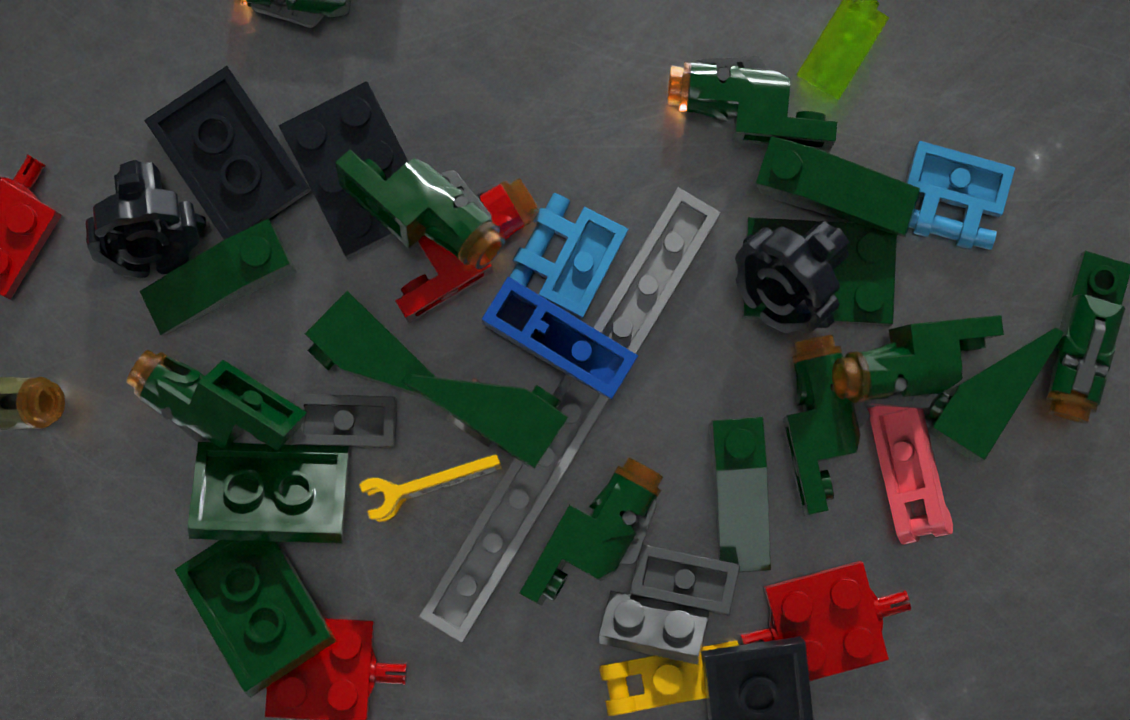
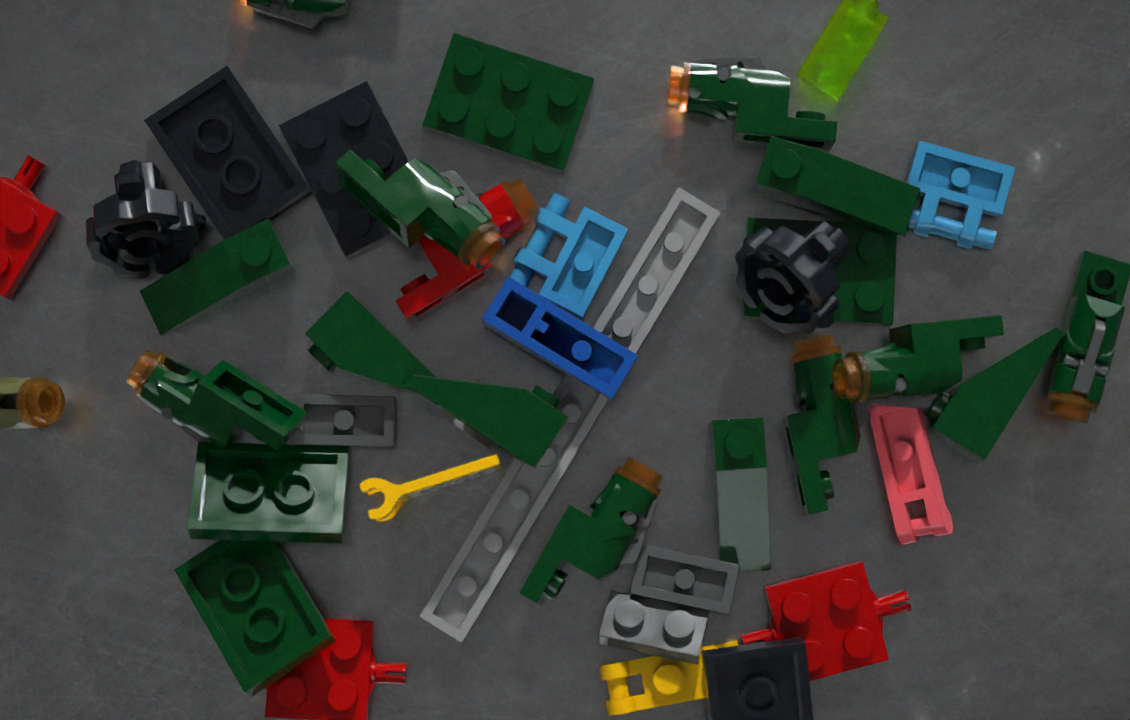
none -> dark green plate [422,33,594,174]

